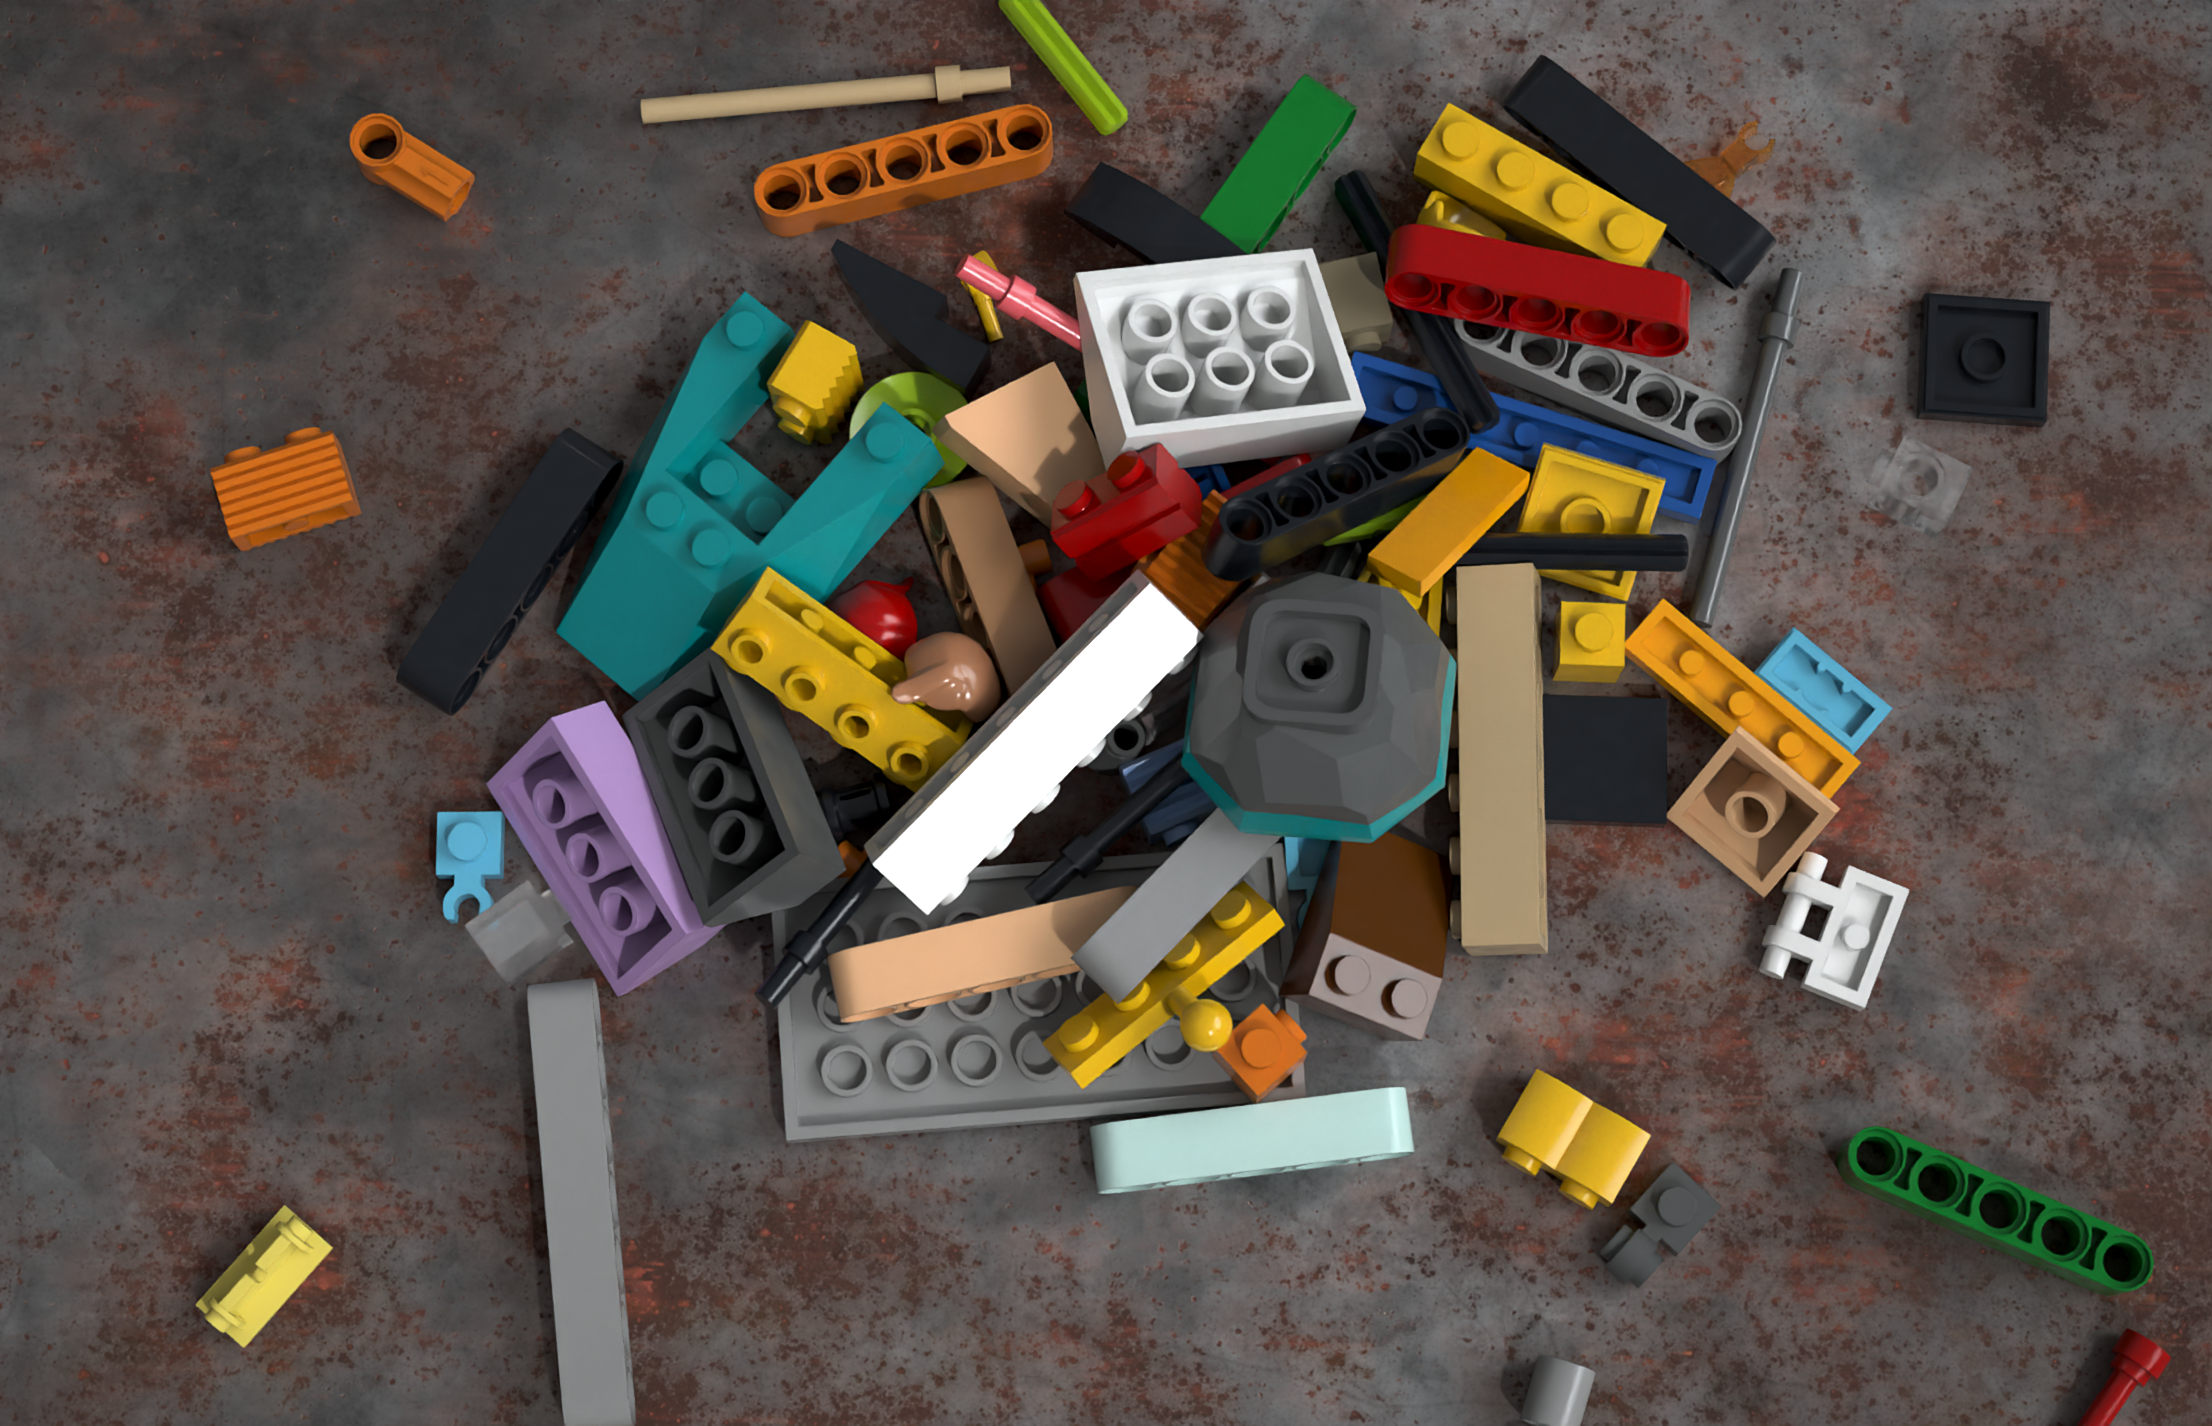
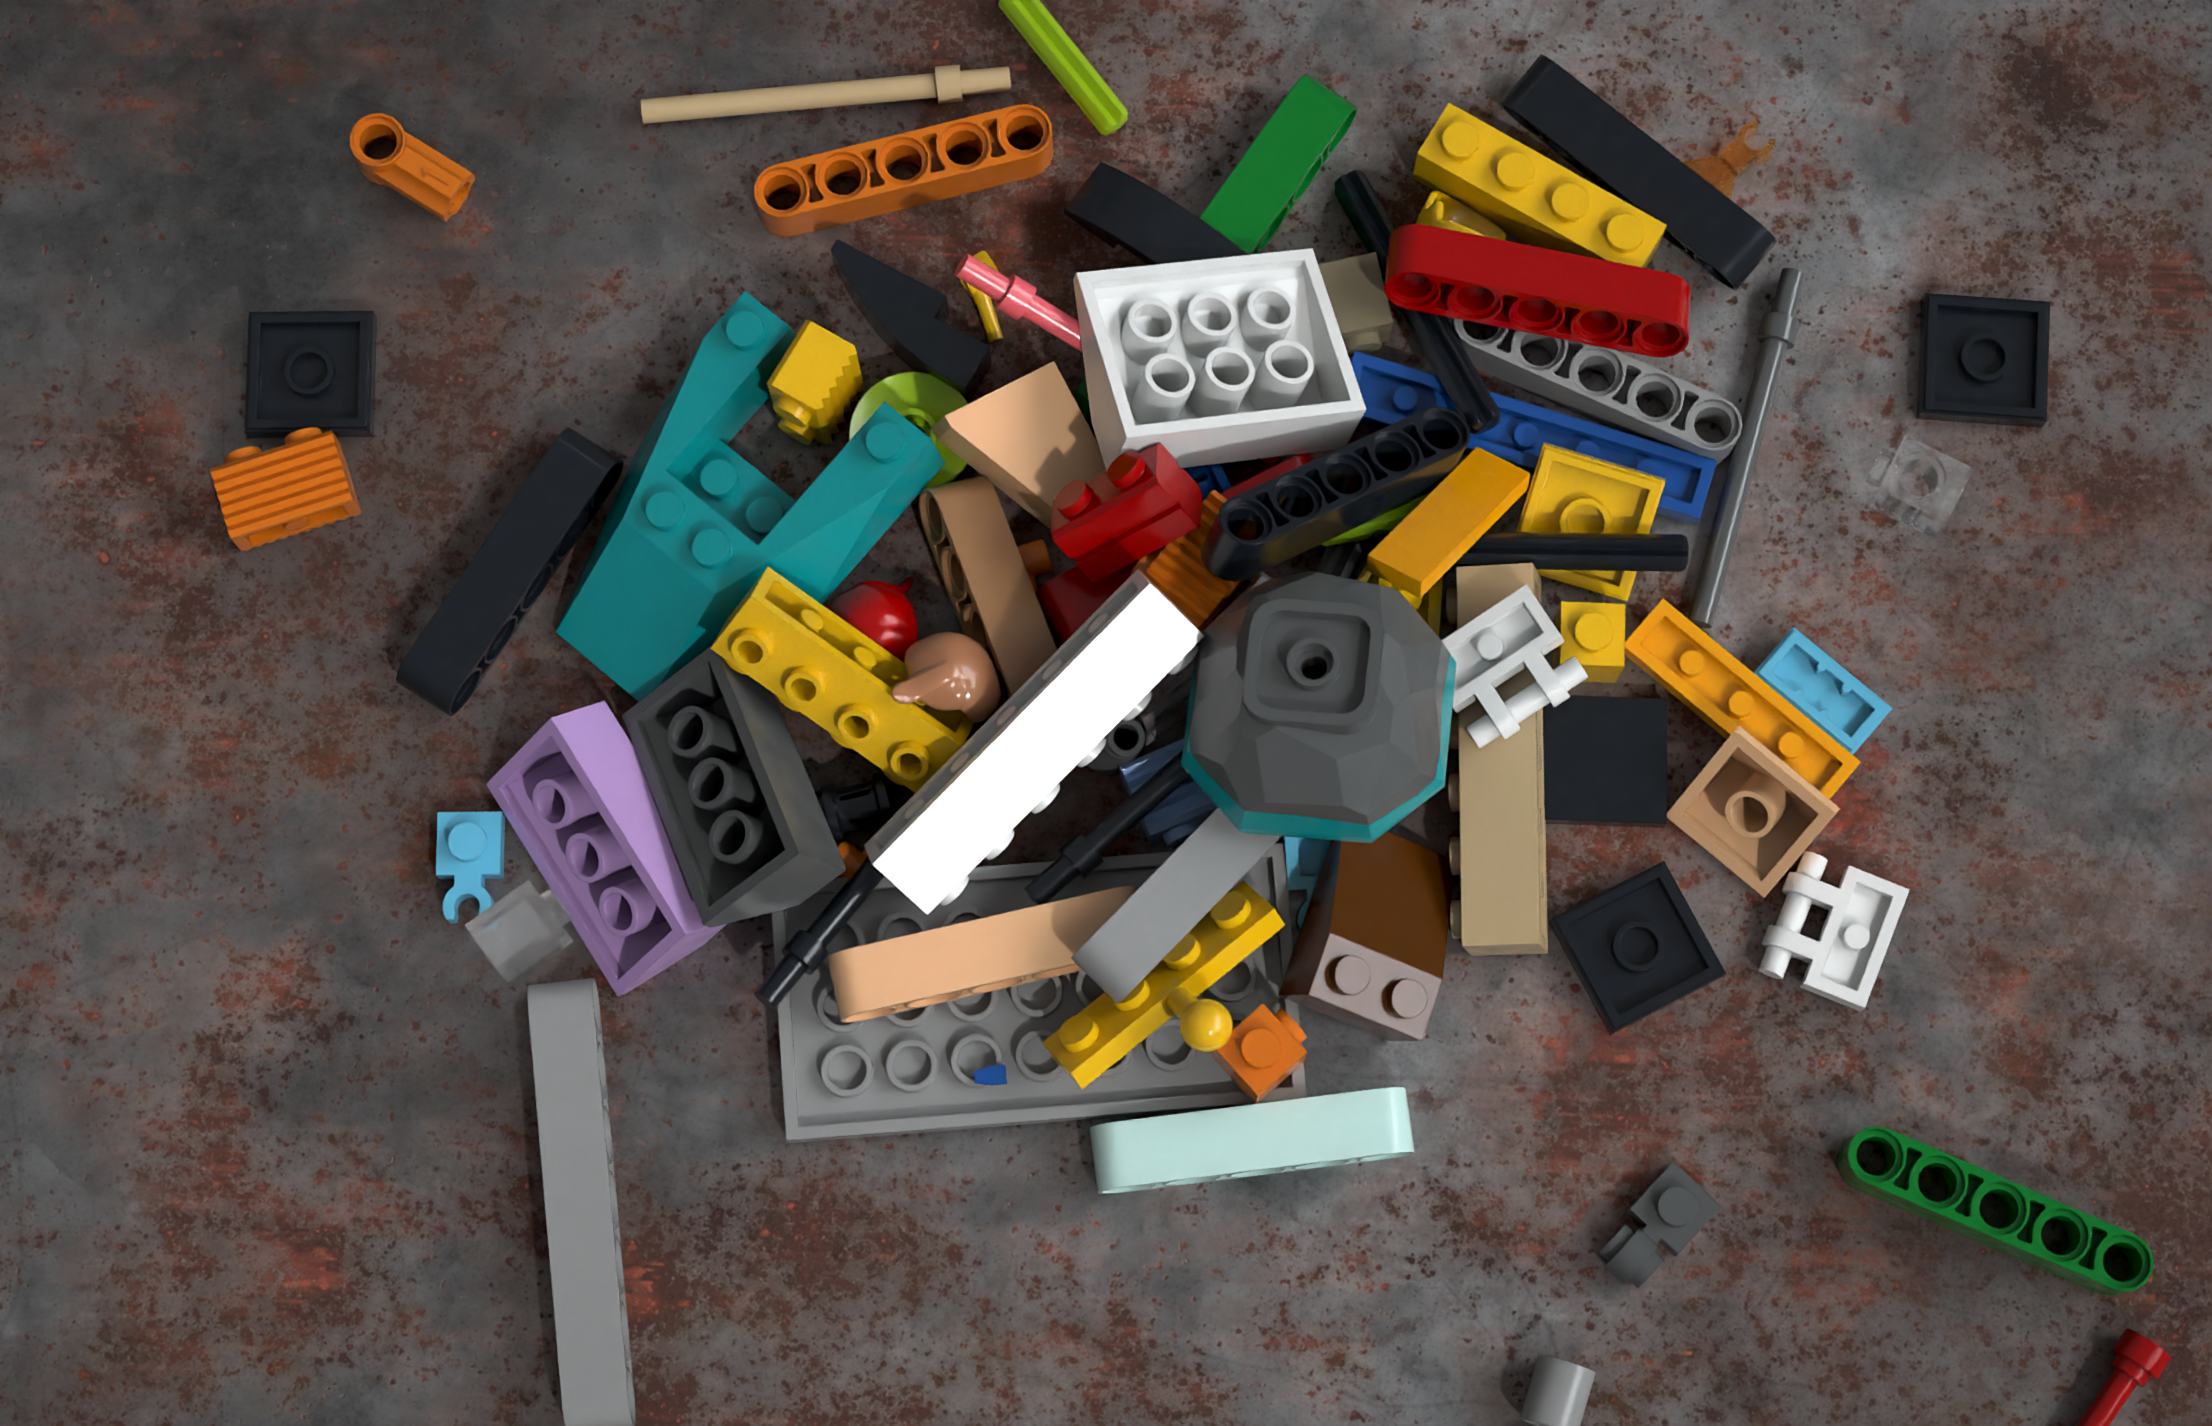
light yellow hinge [196,1205,333,1348] -> none
yellow brick [1495,1069,1651,1210] -> none
none -> black tile [244,311,377,438]
none -> blue piece [973,1064,1007,1086]
none -> white plate [1441,584,1588,749]
none -> black tile [1549,861,1726,1036]

